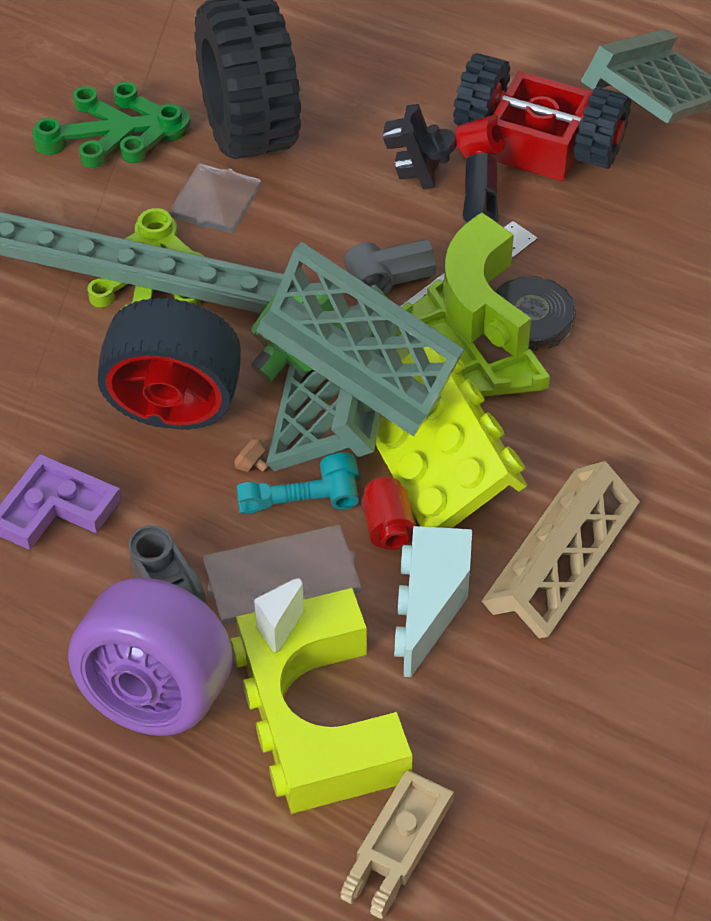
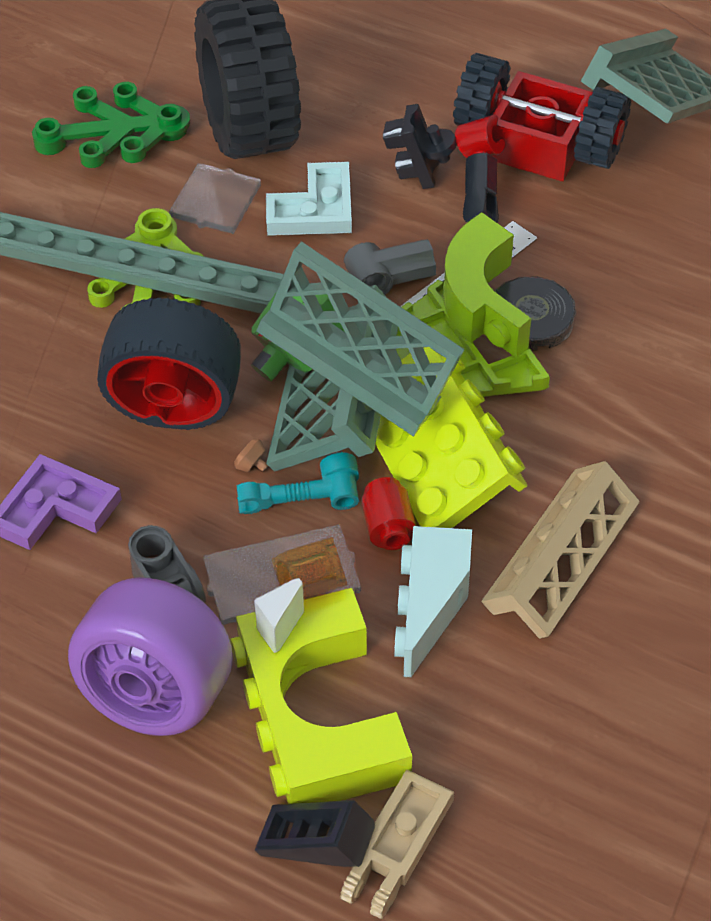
none -> black slope [255,800,375,867]
none -> light aqua plate [266,162,352,235]
none -> clear orange brick [271,537,348,599]

